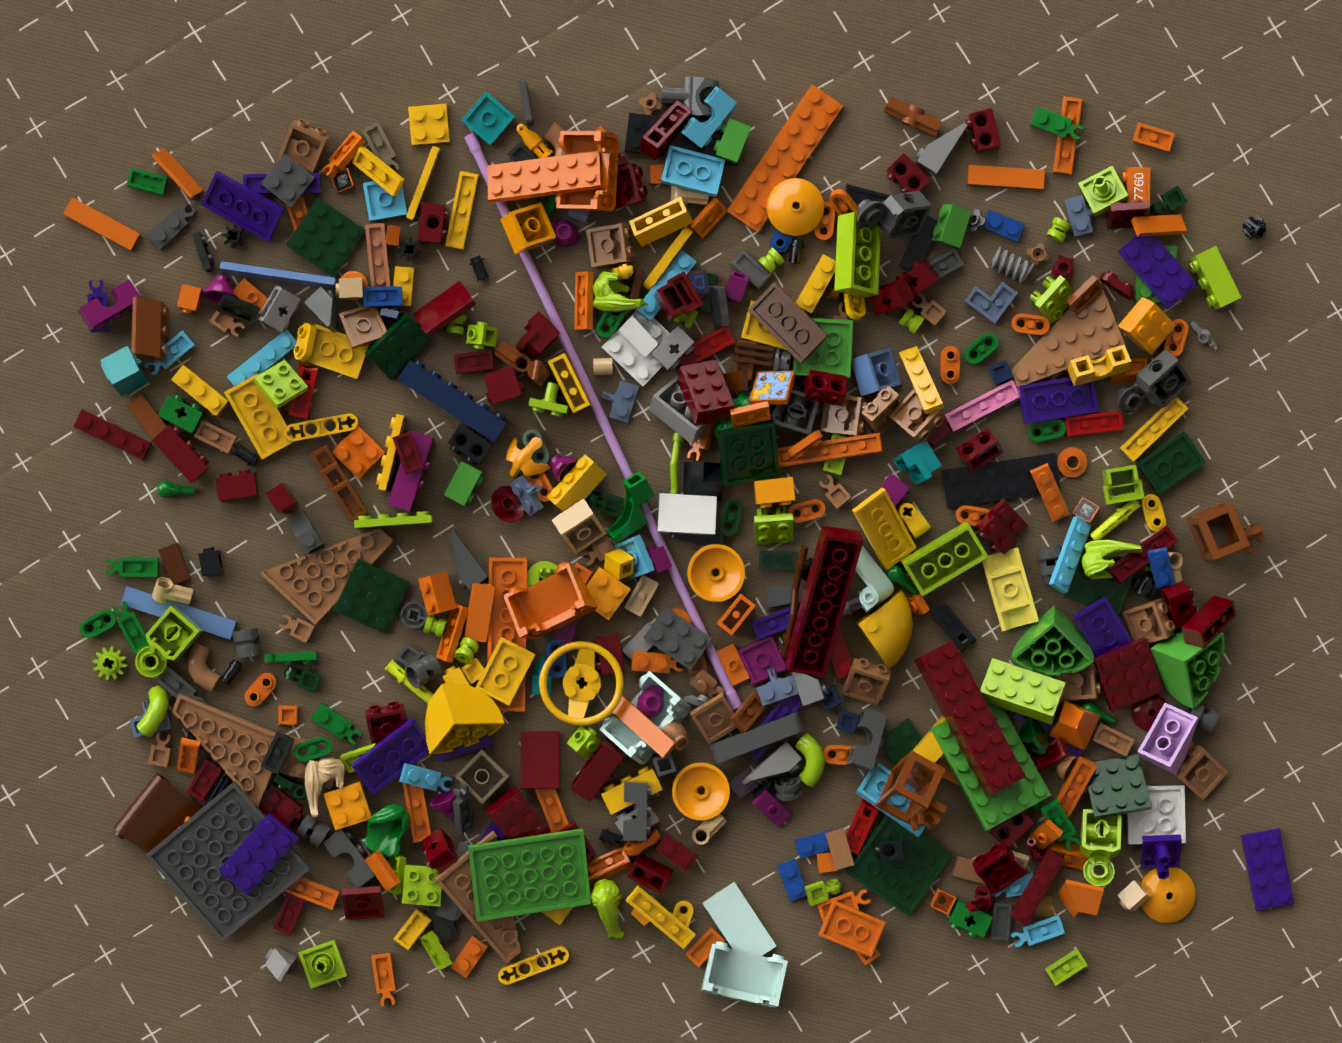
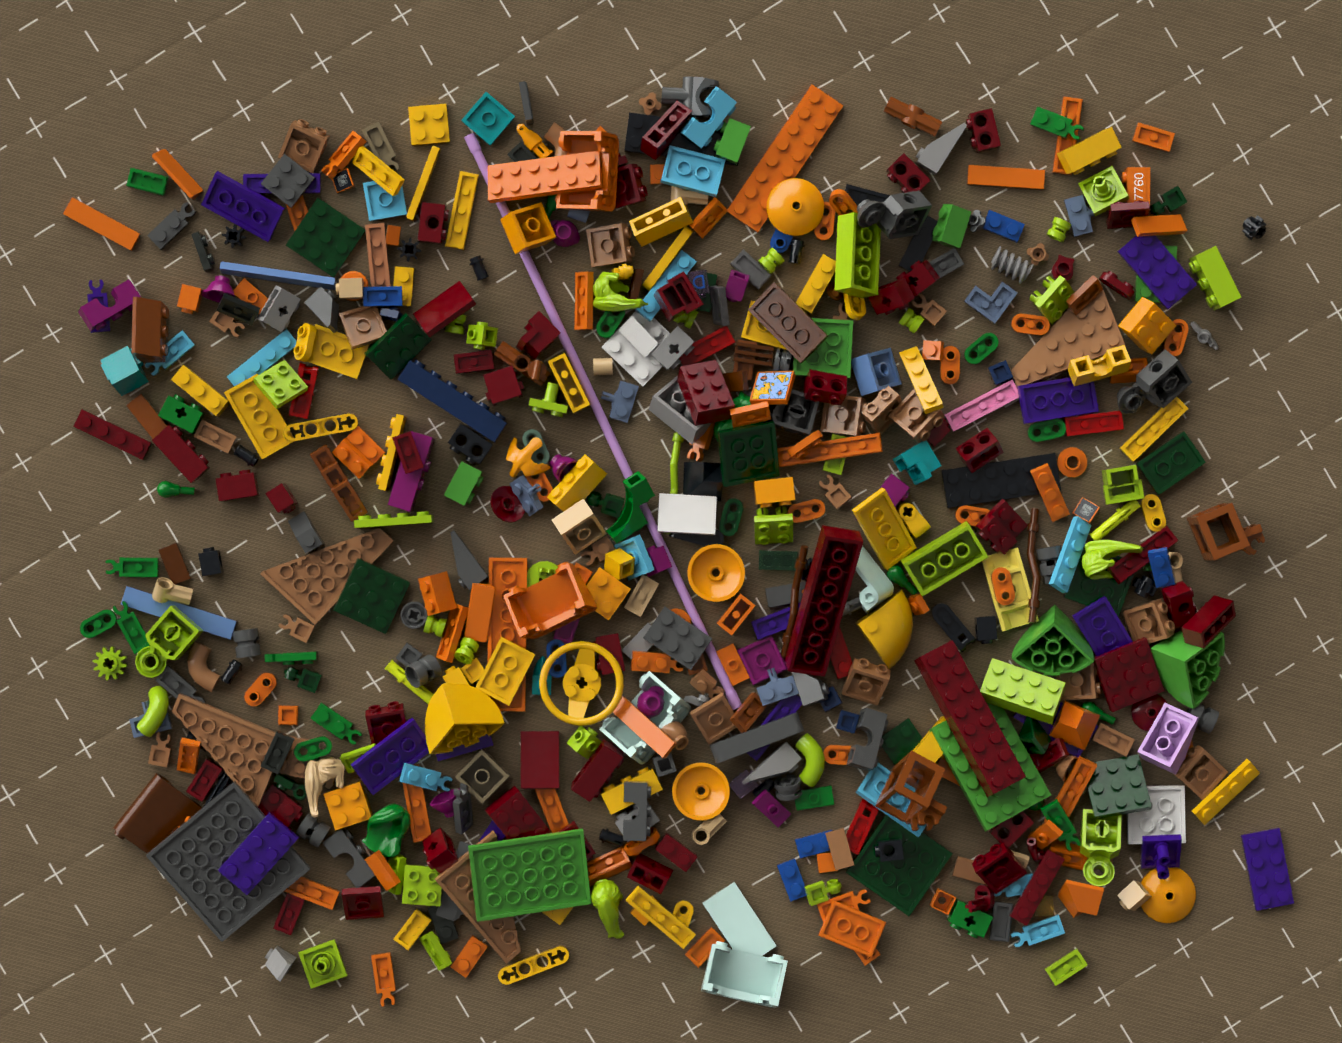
none -> green plate [795,785,834,810]
none -> orange plate [922,340,944,361]
none -> black brick [974,616,997,644]
none -> orange plate [991,567,1015,605]
none -> reddish brown bar [1027,508,1041,623]
none -> yellow brick [1057,127,1122,175]
none -> yellow plate [1192,759,1260,825]

